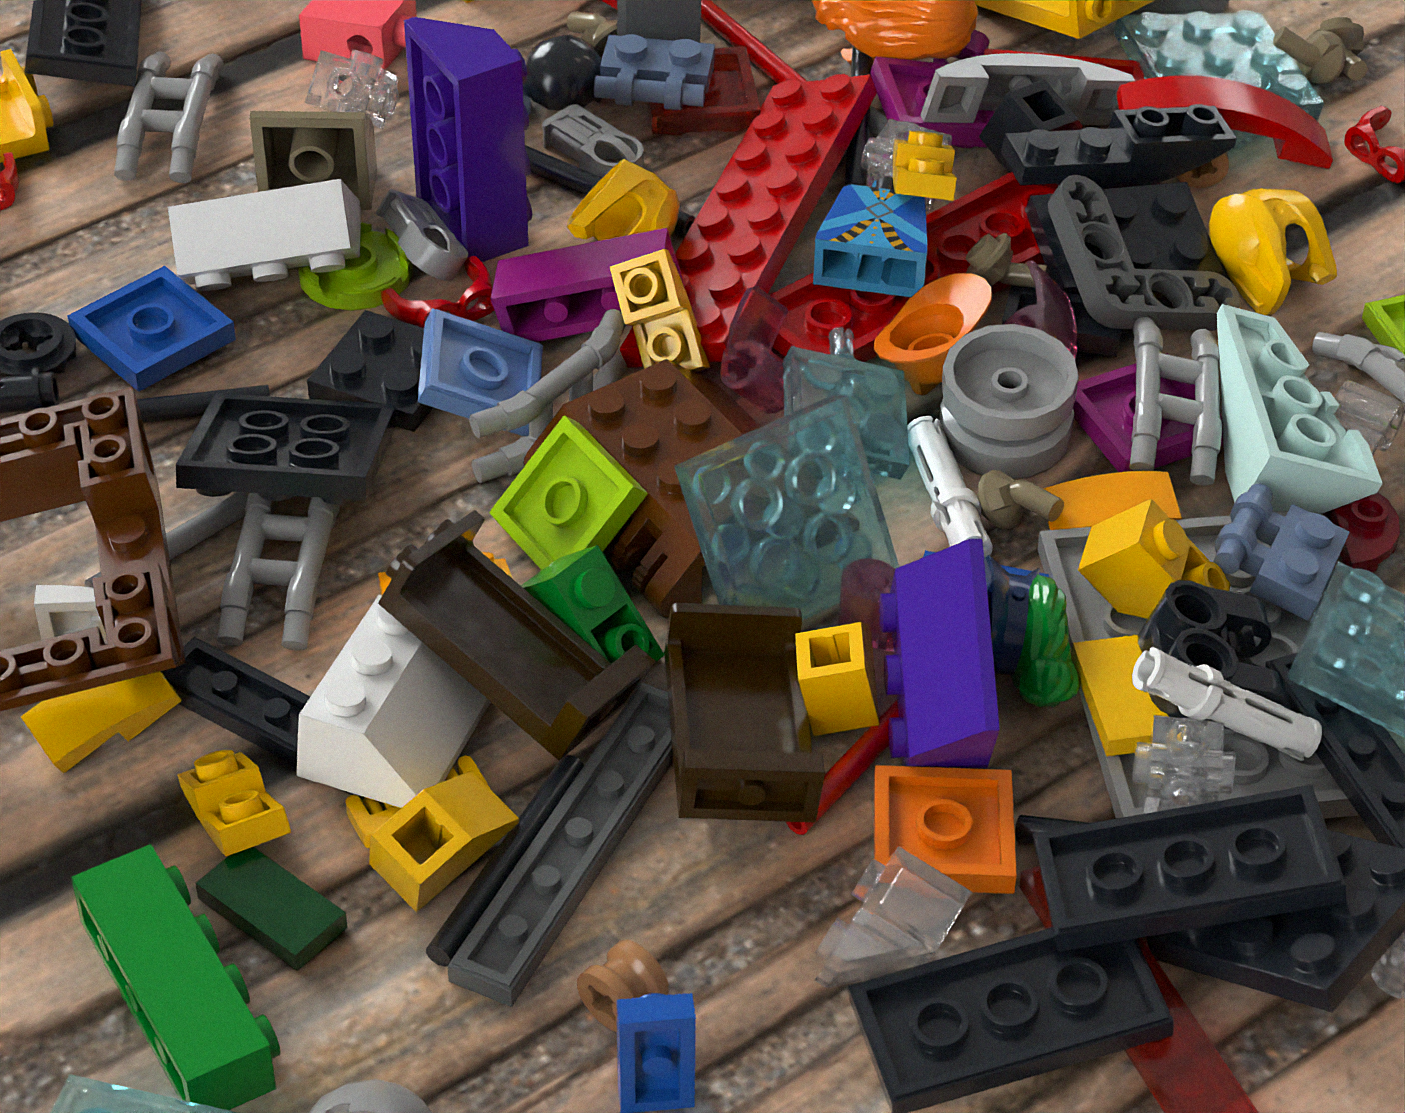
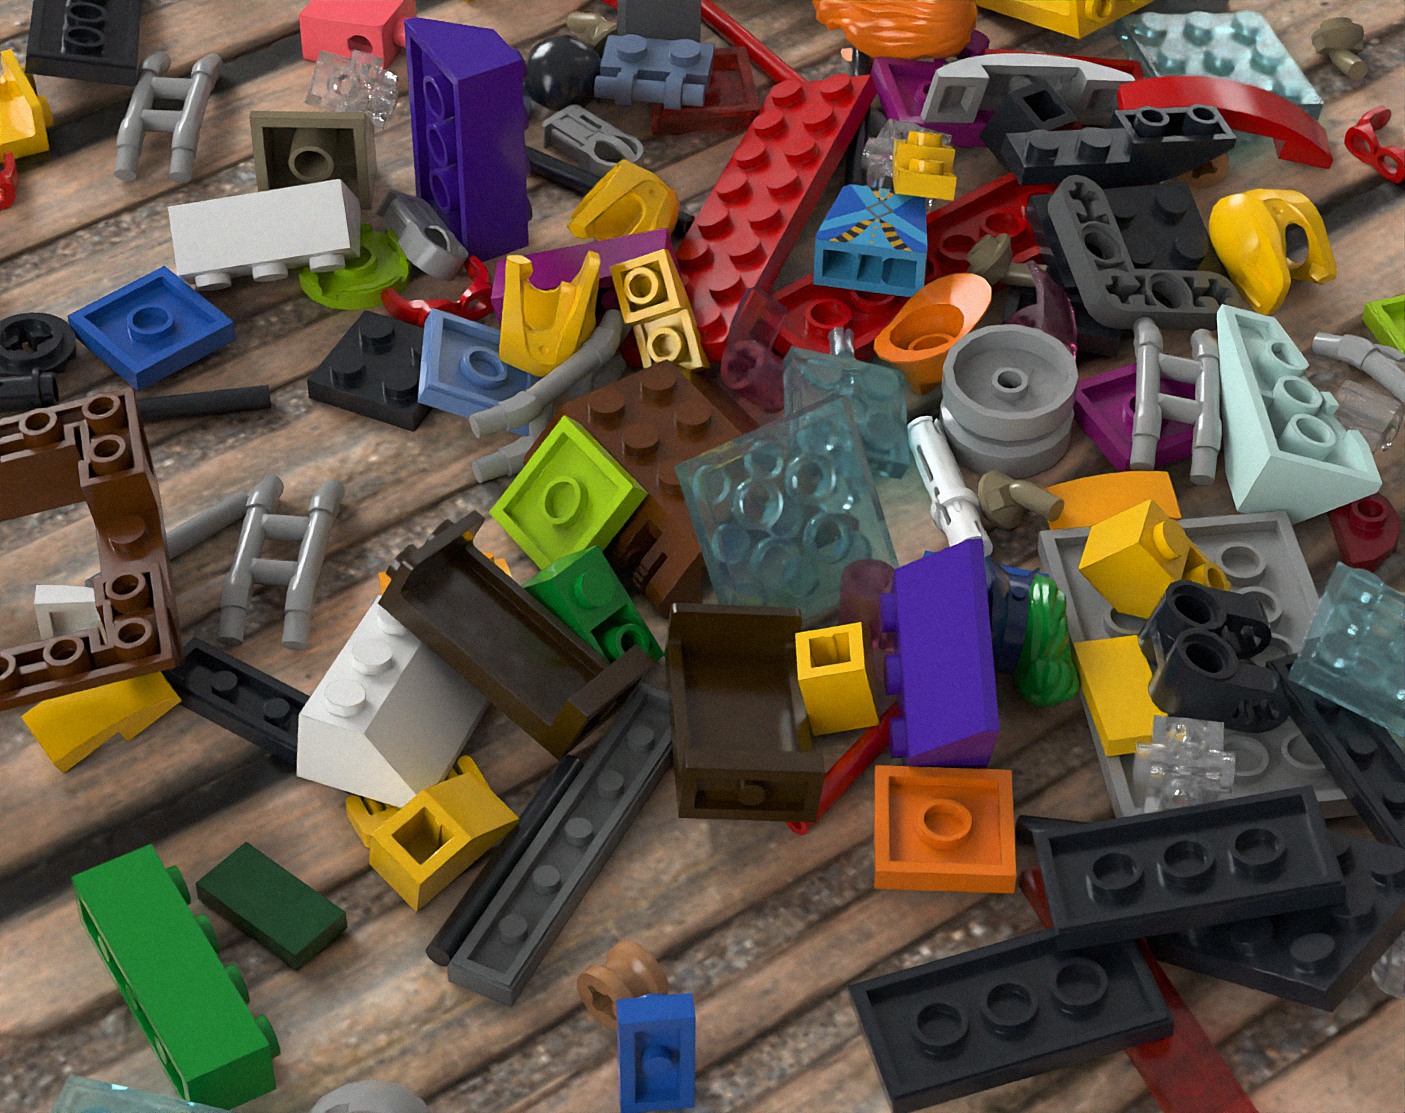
black plate [176,393,396,505] -> none
yellow slope [177,750,292,856] -> none
clear slope [814,846,972,988] -> none
white pin [1132,647,1322,761] -> none
sand blue plate [1213,483,1350,621] -> none
dark tan plate [1272,26,1346,85] -> none
none -> yellow helmet [499,250,600,377]

